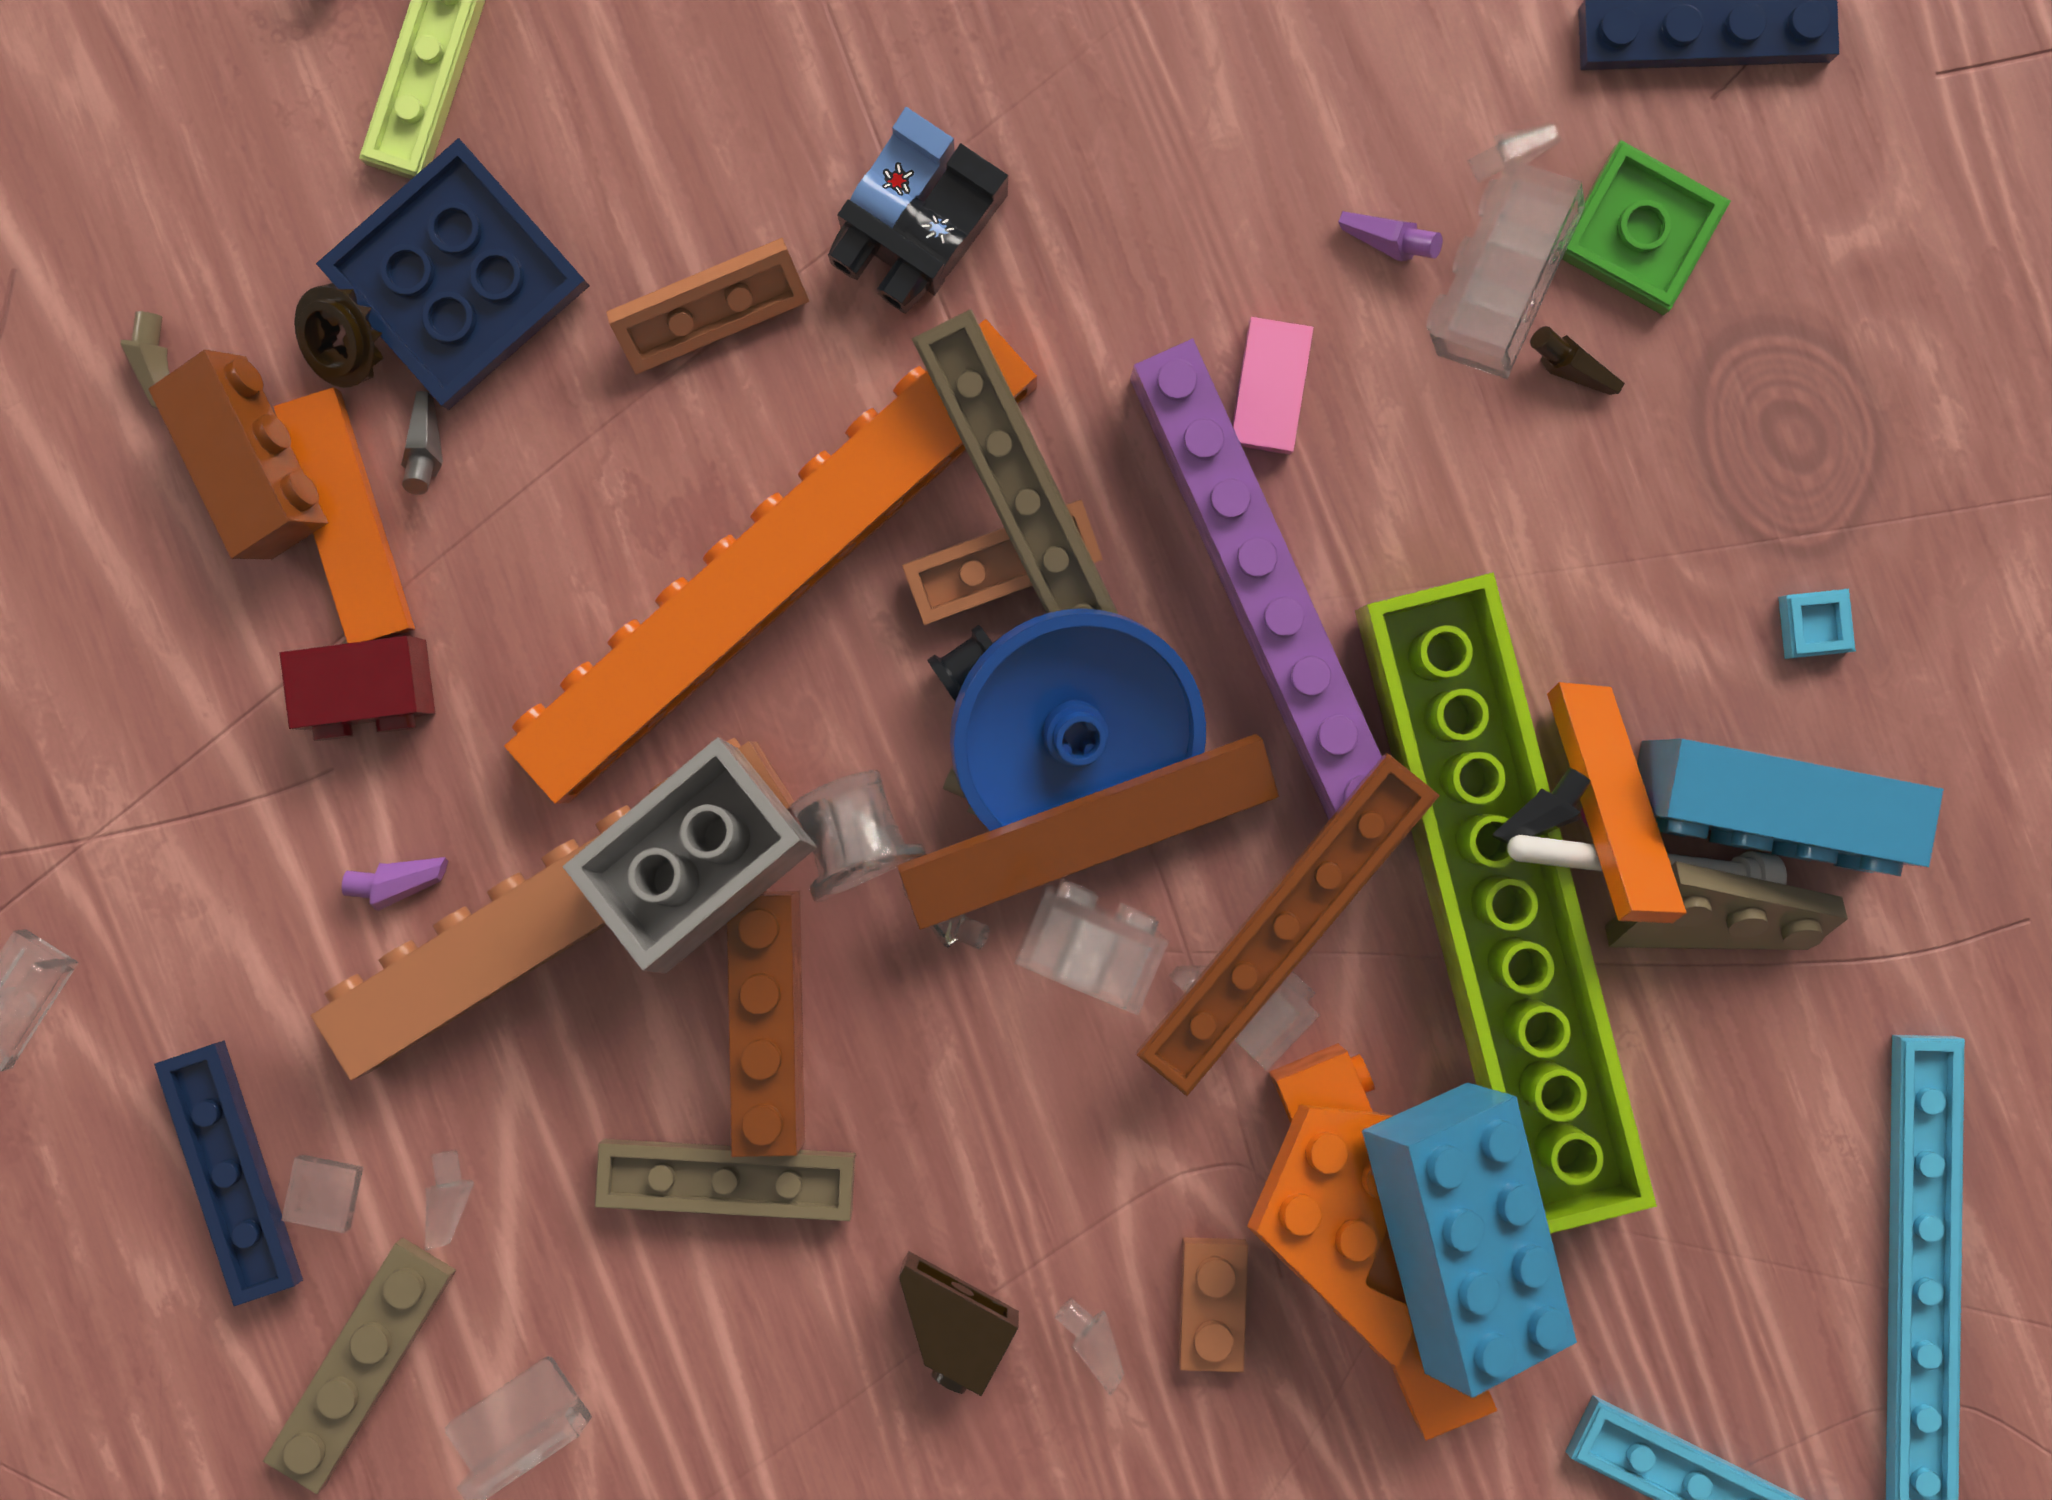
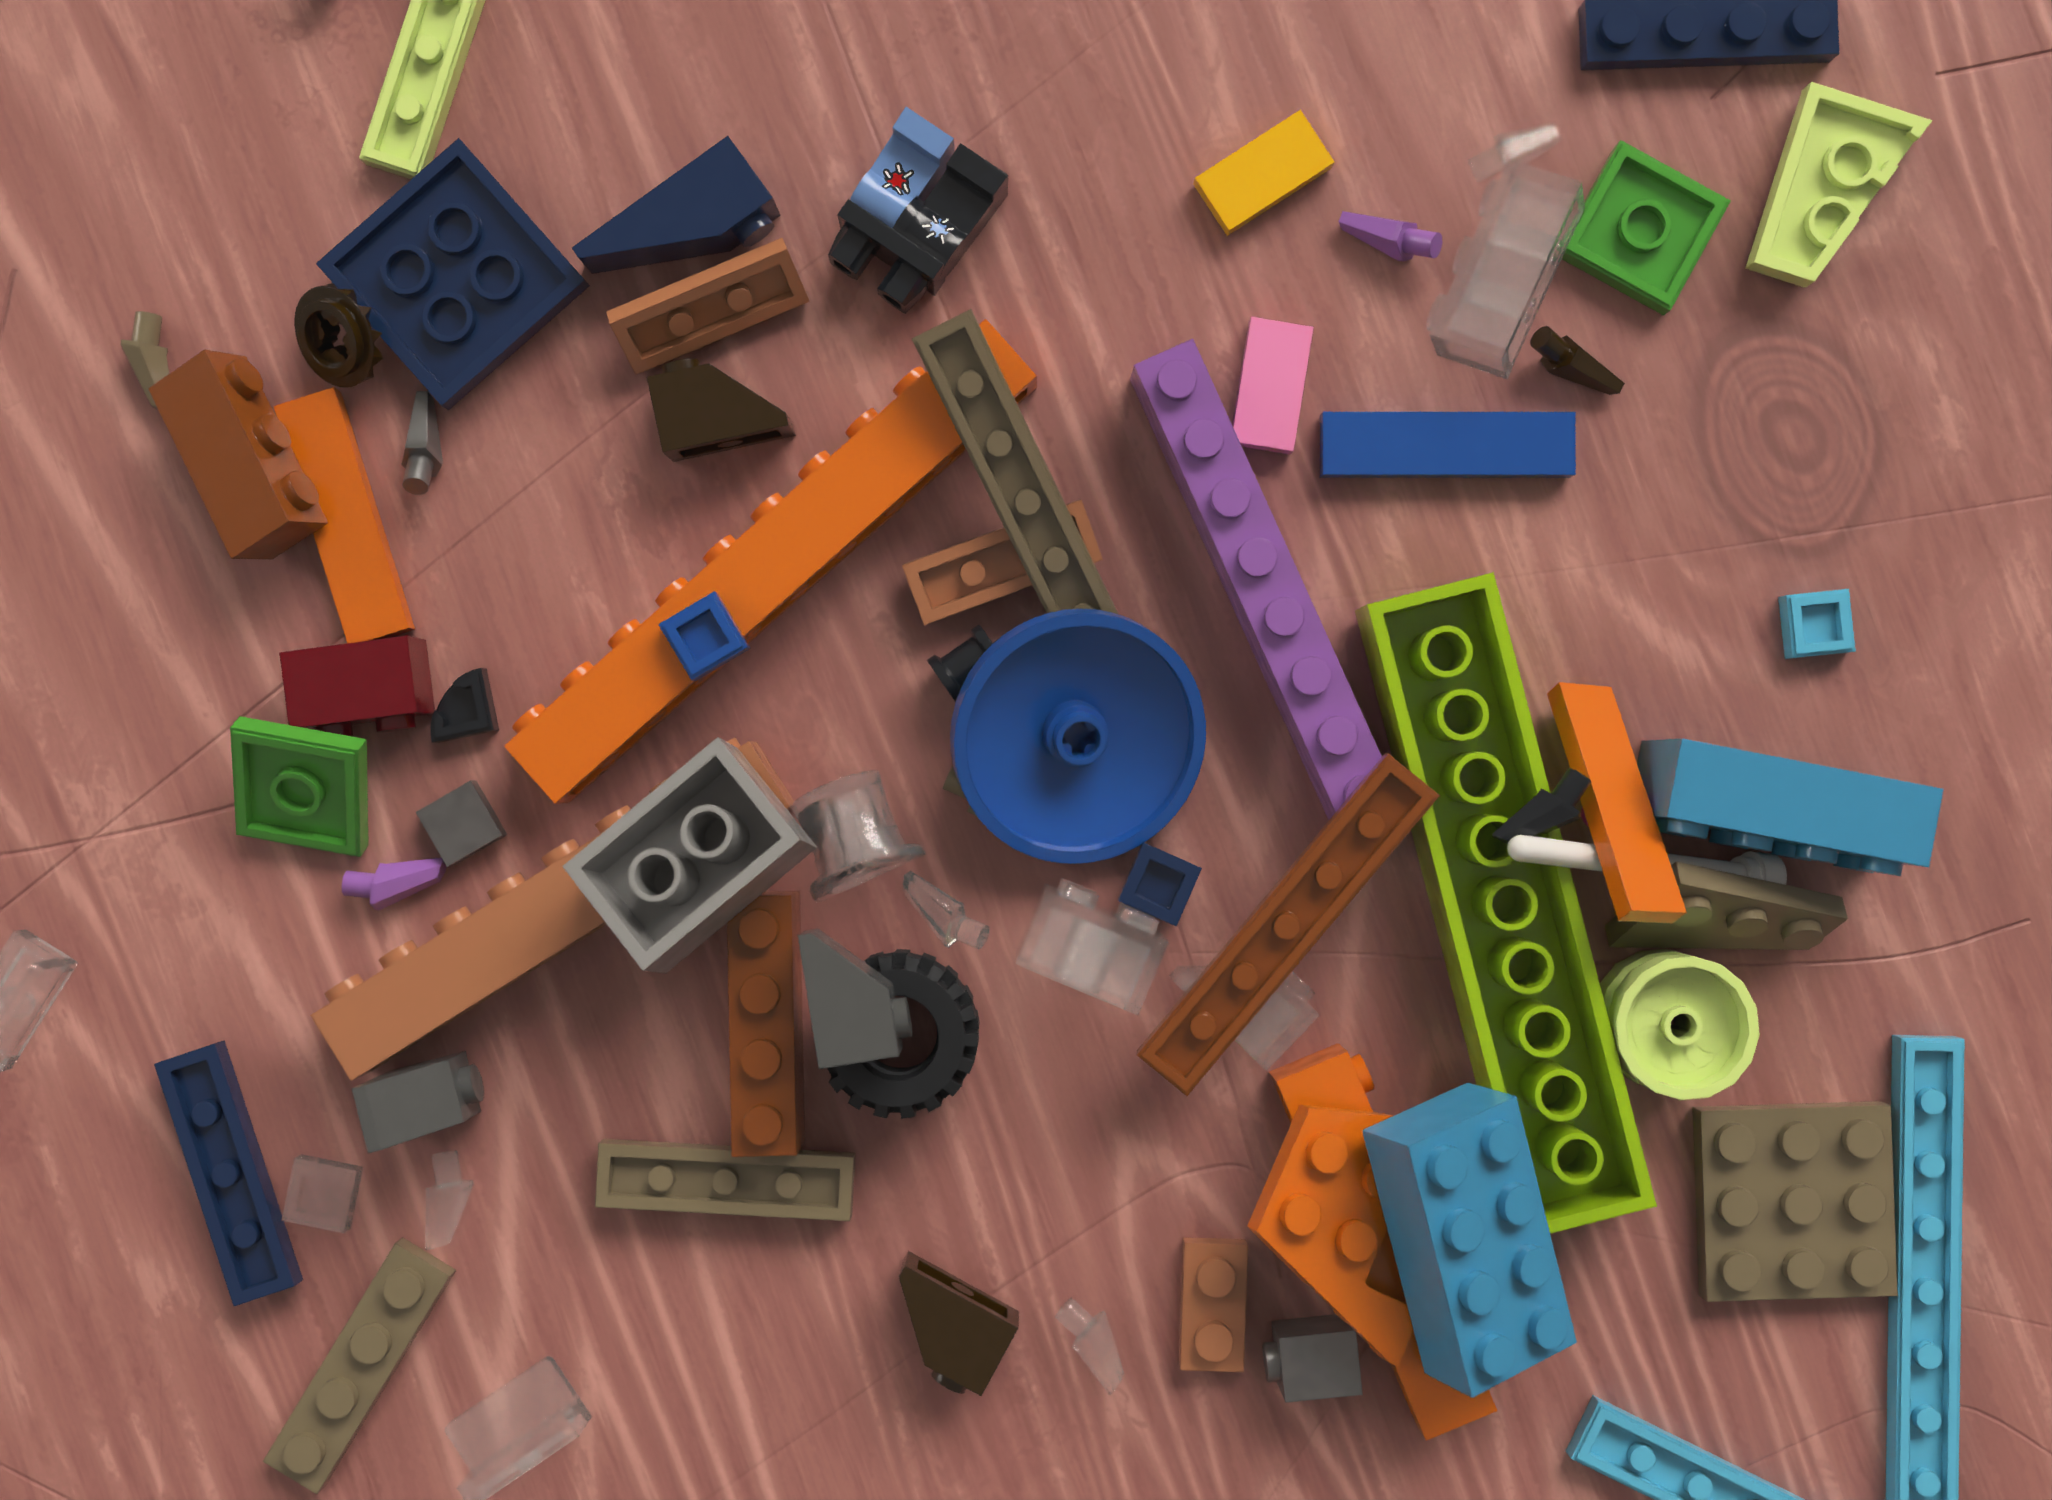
dark orange tile [896,734,1279,930] -> none
none -> bright green tile [230,716,369,857]
none -> dark grey slope [352,1051,484,1153]
none -> flat silver tile [416,780,508,867]
none -> black tile [431,668,499,743]
none -> dark blue slope [572,136,780,274]
none -> dark brown slope [646,358,796,462]
none -> blue tile [658,591,751,681]
none -> dark grey slope [798,928,912,1069]
none -> black tyre [822,949,980,1119]
none -> dark blue plate [1117,842,1202,927]
none -> yellow tile [1193,109,1335,236]
none -> flat silver brick [1262,1314,1363,1403]
none -> blue tile [1320,412,1576,478]
none -> yellowish green wheel [1600,948,1760,1100]
none -> dark tan plate [1692,1101,1898,1302]
none -> yellowish green wing [1745,82,1932,288]

